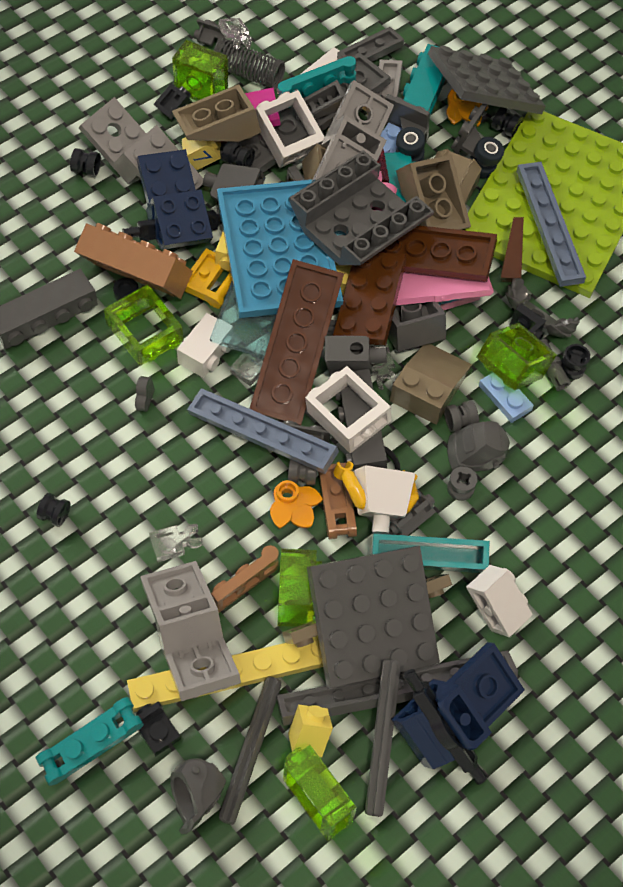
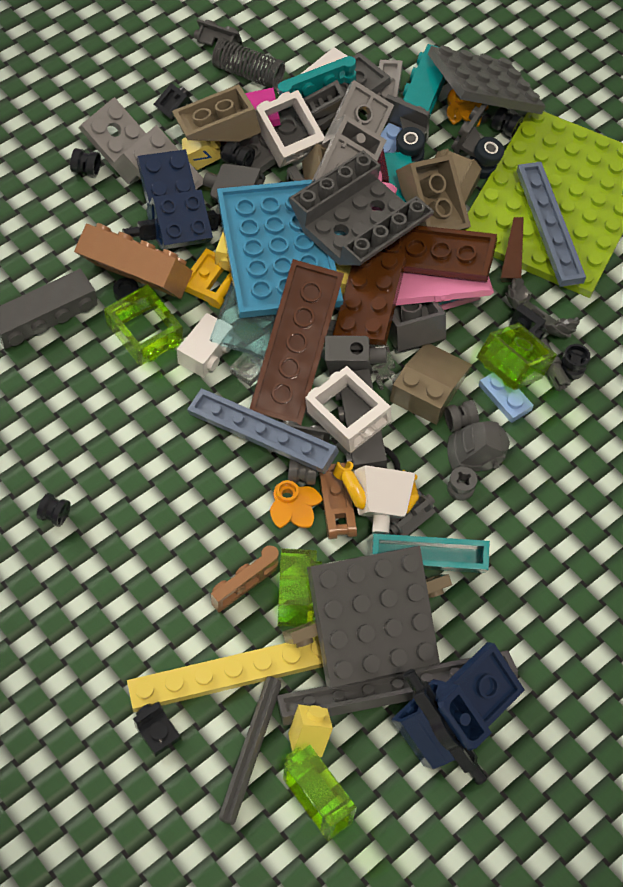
teal plate [35,697,144,786] -> none
dark grey tile [135,376,155,412] -> none
light grey bracket [140,561,241,701] -> none
clear plate [149,524,203,563] -> none
dark grey helmet [170,758,226,834] -> none
clear neon green brick [172,40,228,101] -> none
clear plate [218,18,252,49] -> none
dark grey plate [337,27,404,62] -> none
dark grey axle [365,660,401,817] -> none
white brick [466,565,533,637] -> none

